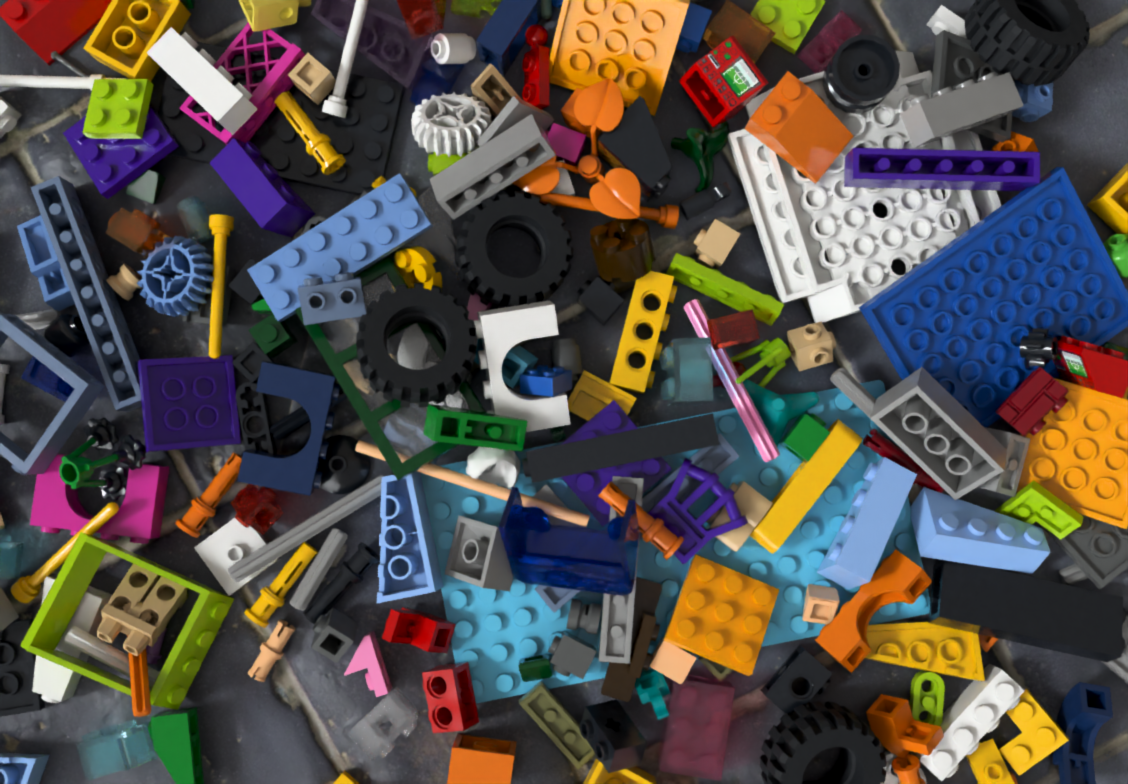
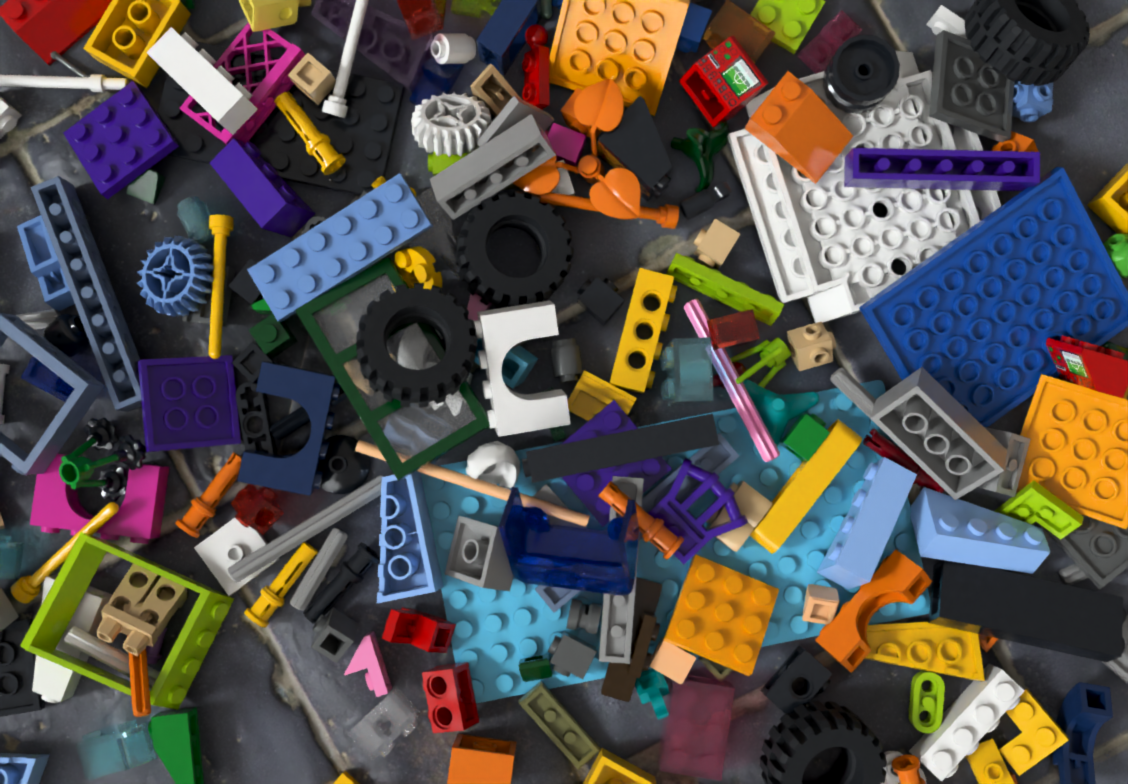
lime plate [82,79,154,139] -> none
clear orange brick [105,208,170,258] -> none
tan wheel [106,263,142,301] -> none
light nougat pin [247,620,296,682] -> none
sand blue brick [297,272,367,325] -> none
green slope [423,404,528,451] -> none
blue piece [520,365,572,397] -> none
black brick [580,699,647,773] -> none
dark brown brick [590,219,656,282] -> none
orange brick [866,694,944,758] -> none
light grey brick [900,72,1024,148] -> none
dark red brick [995,367,1069,437] -> none
black gear [1020,328,1058,367] -> none

